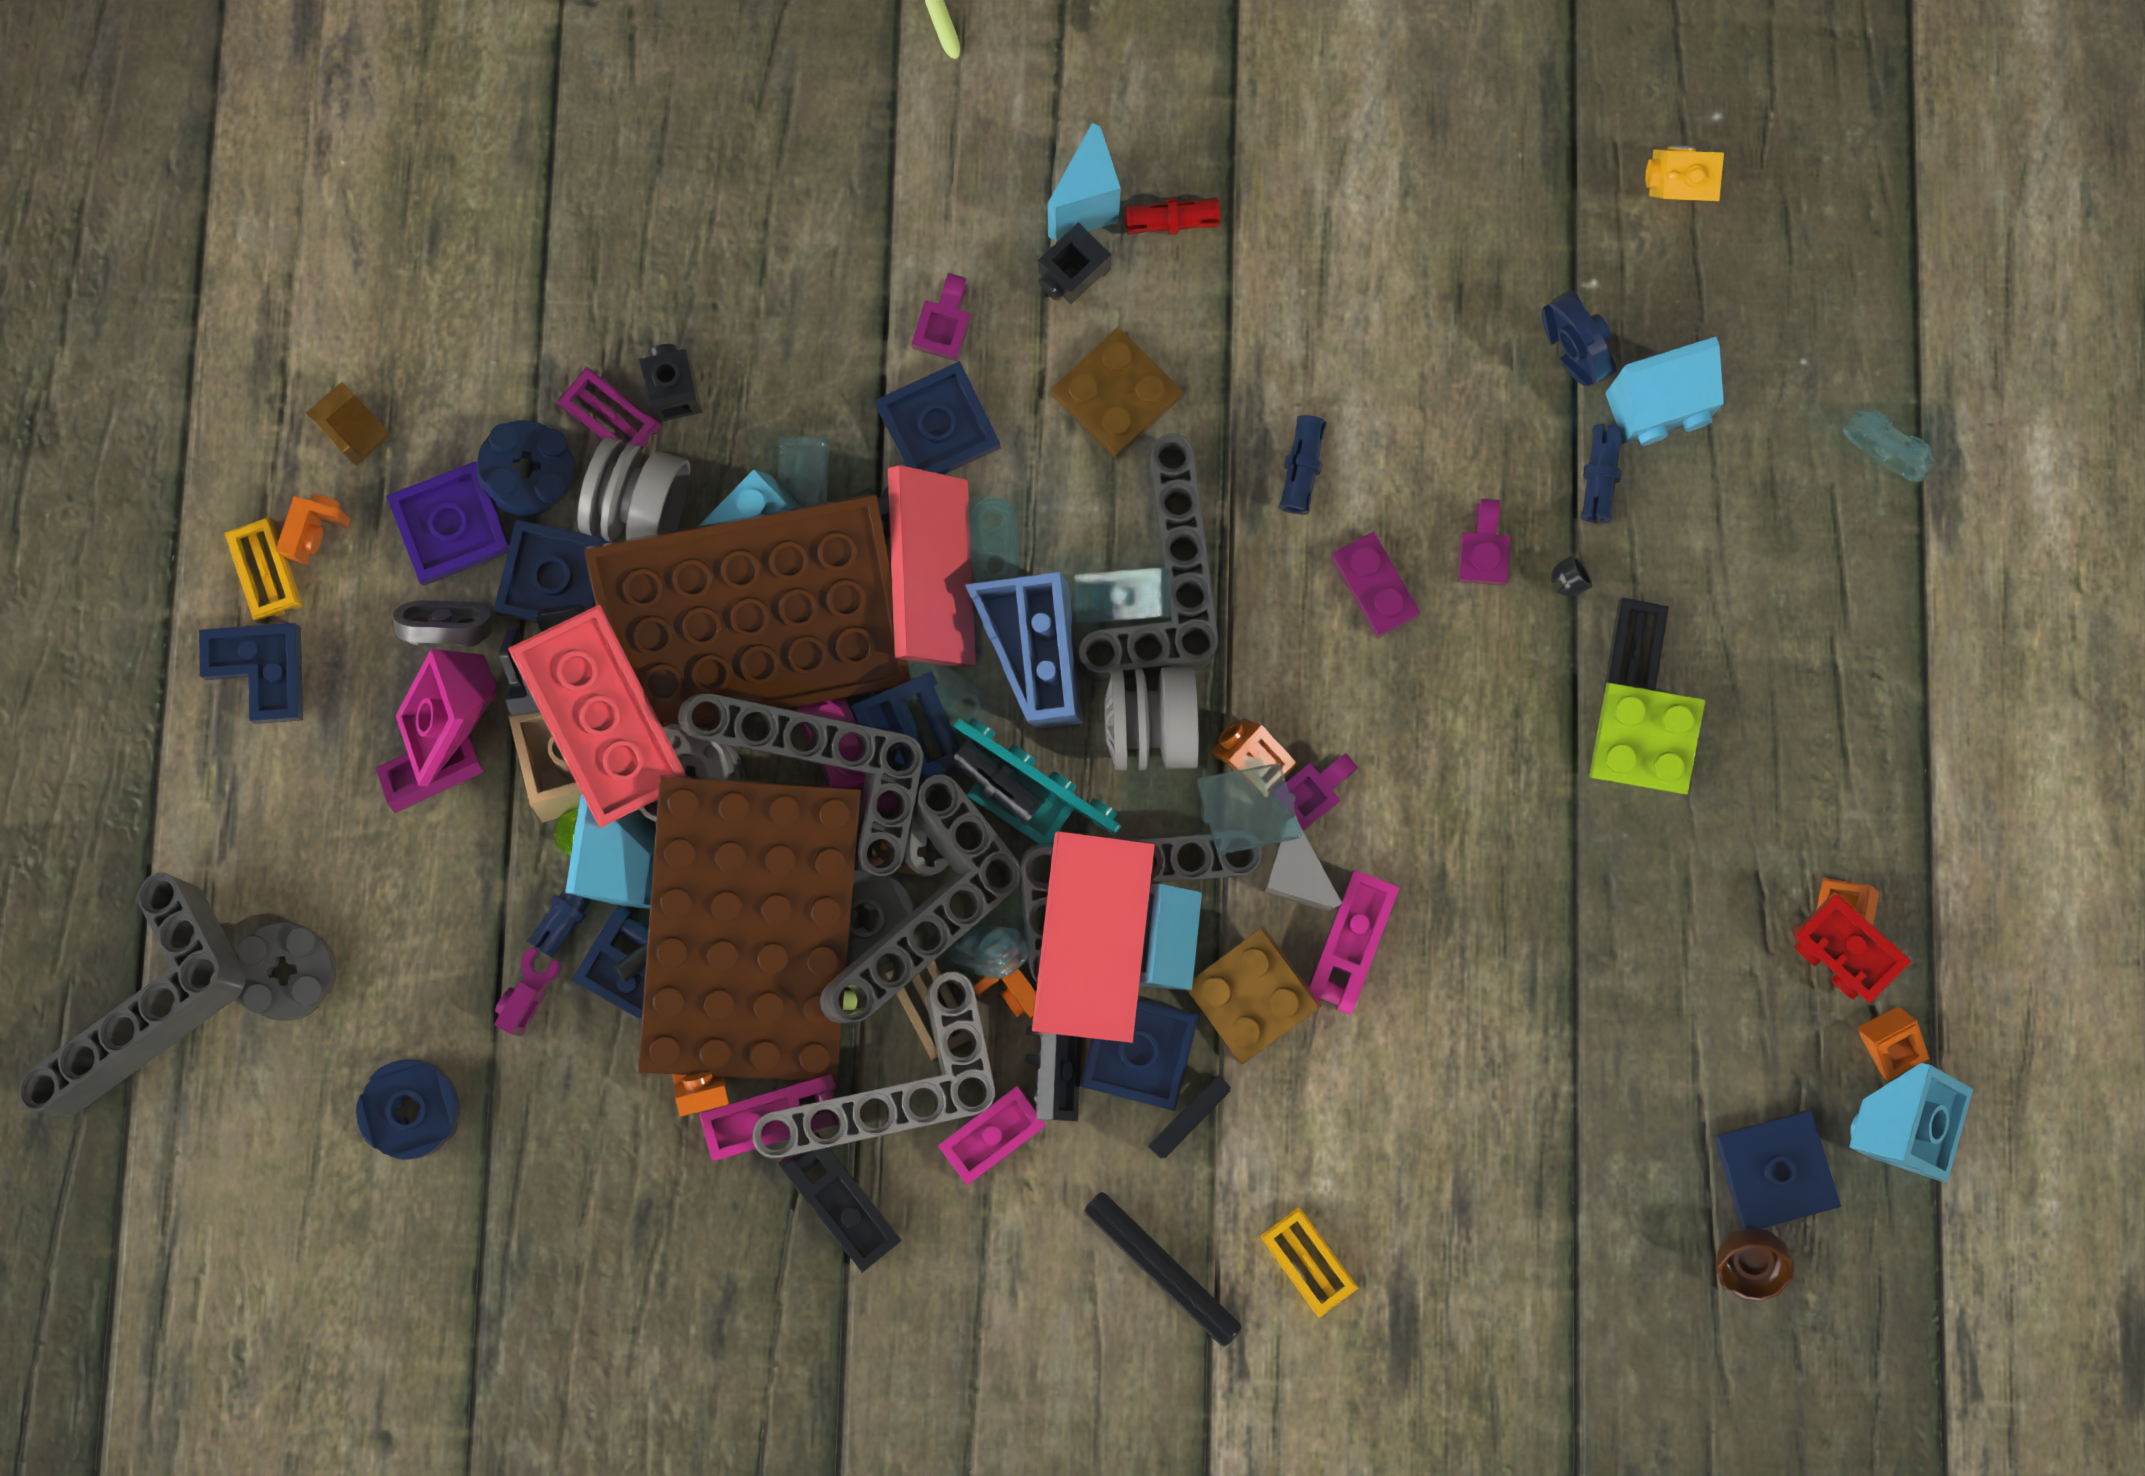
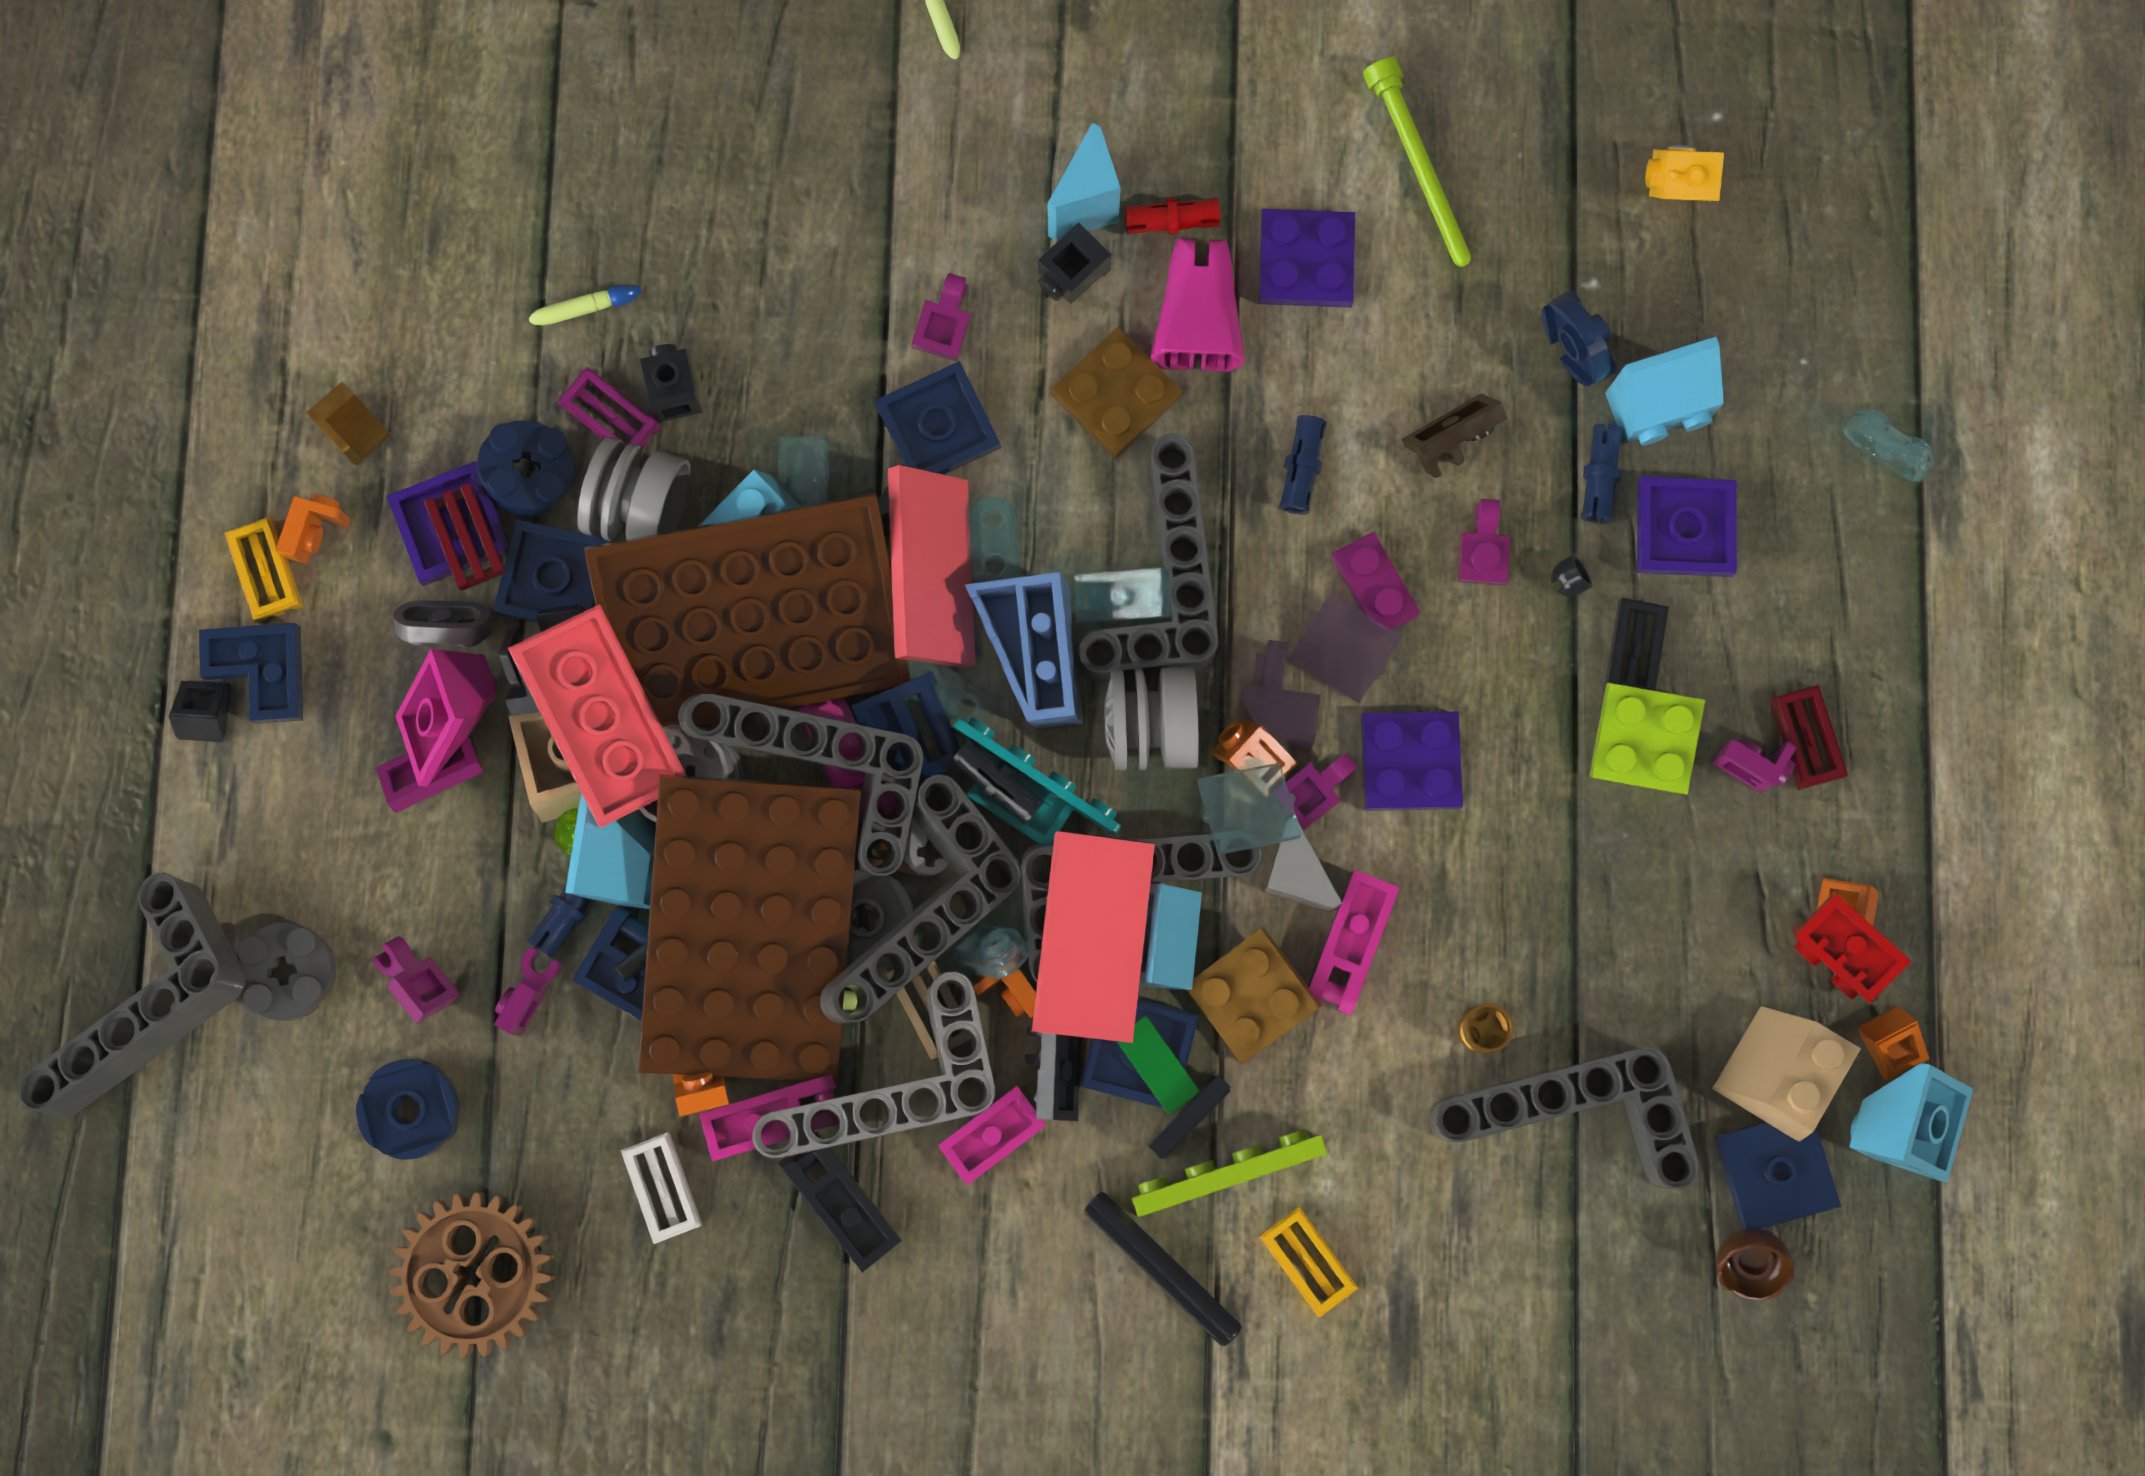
none -> black slope [169,681,231,742]
none -> magenta plate [373,936,460,1024]
none -> medium nougat gear [389,1192,555,1358]
none -> dark red tile [424,483,506,591]
none -> yellowish green piece [529,285,641,326]
none -> white tile [621,1132,703,1244]
none -> green sticker [1116,1016,1200,1115]
none -> lime plate [1131,1129,1328,1217]
none -> dark pink piece [1150,238,1245,372]
none -> clear purple brick [1240,640,1321,749]
none -> dark purple plate [1259,209,1355,308]
none -> clear purple piece [1289,592,1402,703]
none -> dark purple plate [1361,711,1463,811]
none -> lime piece [1362,57,1471,267]
none -> dark brown plate [1401,394,1508,478]
none -> dark grey beam [1429,1047,1699,1189]
none -> pearl gold wheel [1457,1003,1514,1054]
none -> dark purple plate [1637,476,1737,577]
none -> magenta bracket [1711,739,1797,793]
none -> tan slope [1712,1006,1861,1142]
none -> dark red tile [1769,685,1848,791]

